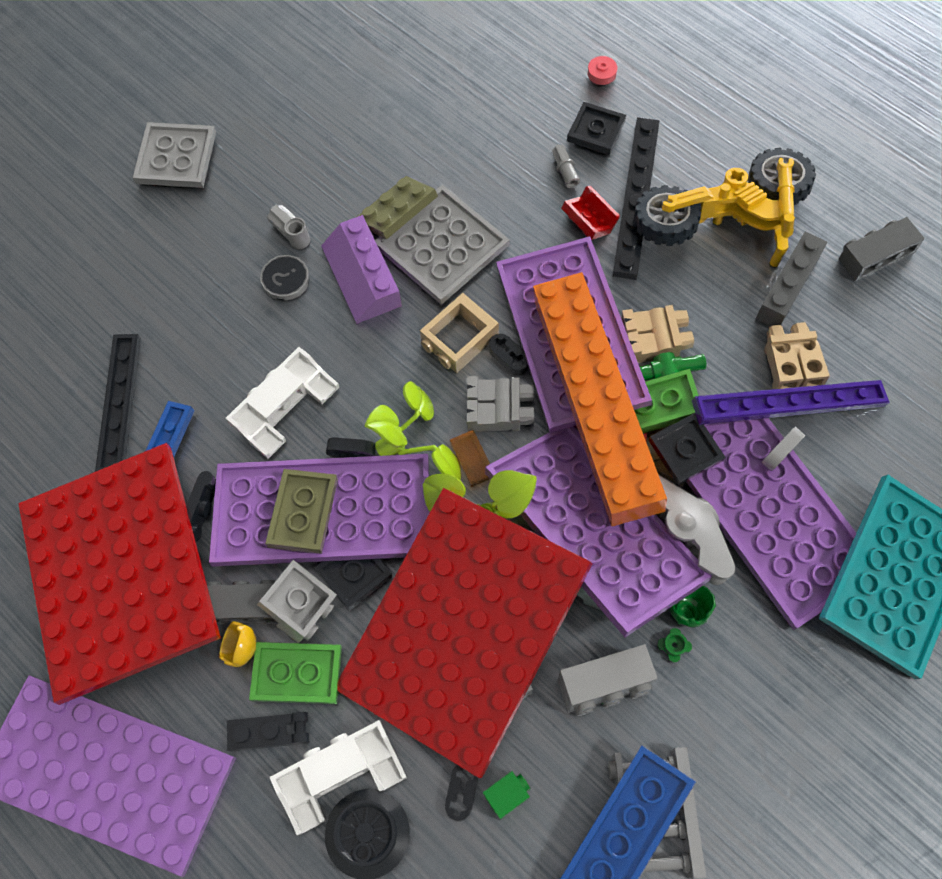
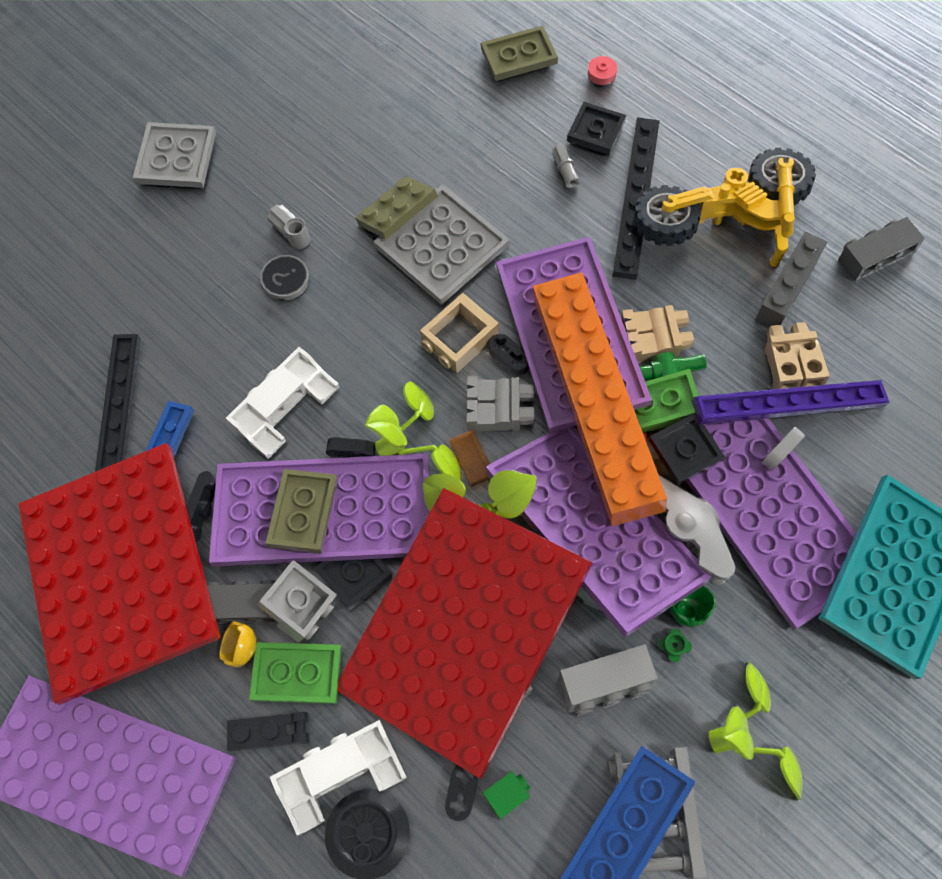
medium lavender slope [321,215,402,324] -> none
red bracket [561,186,620,240] -> none
none -> olive plate [481,25,558,81]
none -> lime plant [709,662,803,801]

